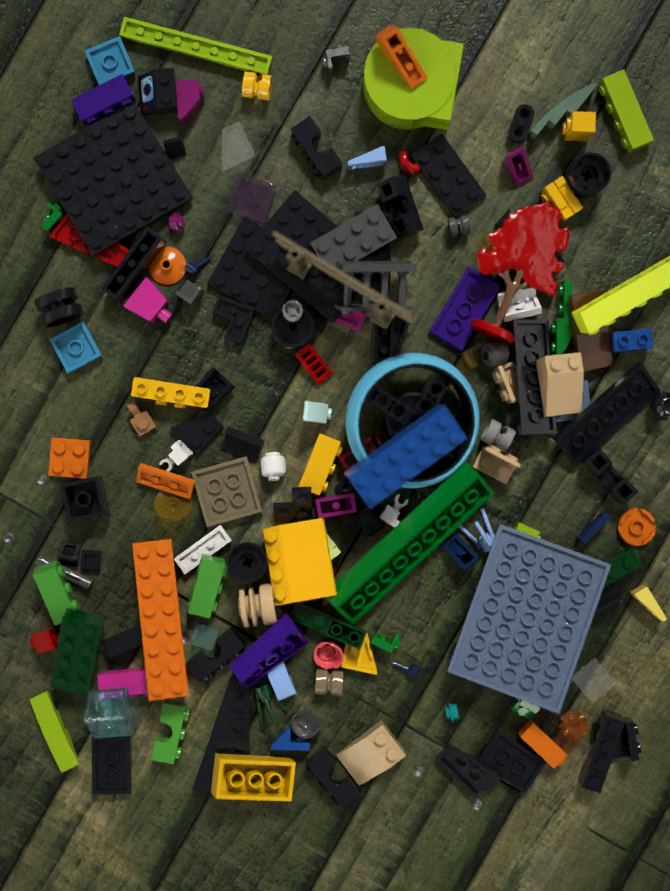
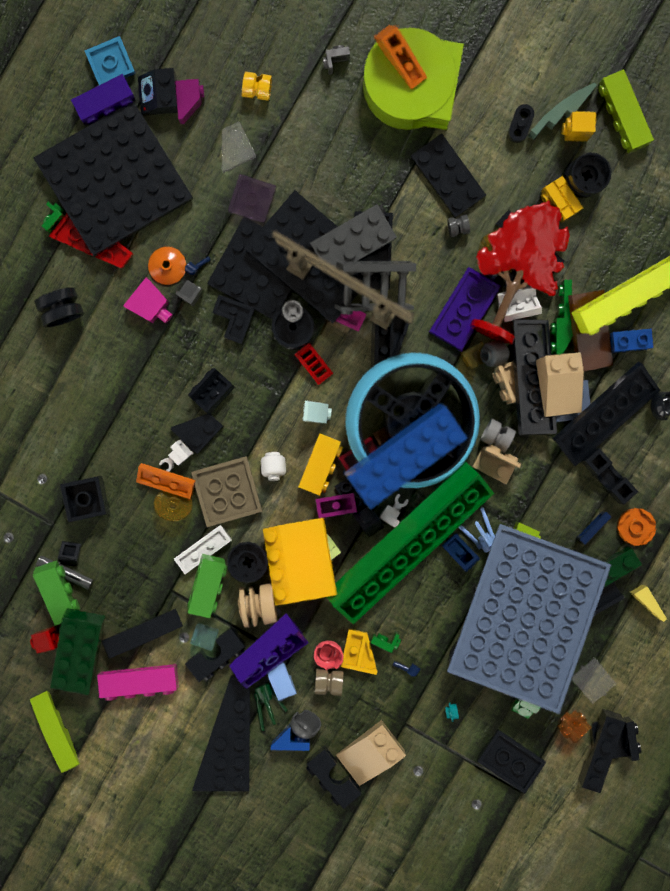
orange plate [48,437,91,479] -> none
dark azure plate [49,321,103,374] -> none
black tile [81,550,102,570] -> none
clear light blue slope [84,688,135,739] -> none
black plate [92,735,132,795] -> none
black brick [101,227,167,303] -> none
lime plate [119,17,273,75] -> none
medium nougat plate [127,402,157,436] -> none
yellow bracket [131,377,211,409] -> none
orange brick [132,539,189,701] -> none
bright green arch [151,699,190,765] -> none
black slope [163,137,186,159] -> none
magenta plate [169,213,185,232] -> none
yellow brick [211,754,296,801] -> none
black panel [221,426,265,461] -> none
black plate [273,487,313,522] -> none
black arch [290,116,343,180] -> none
dark green slope [290,602,367,650] -> none
light blue slope [347,146,386,170] -> none
black arch [377,175,424,239] -> none
red arm [398,151,420,175] -> none
black wing [435,744,504,799] -> none
magenta slope [502,146,534,187] -> none
orange brick [518,719,567,769] -> none

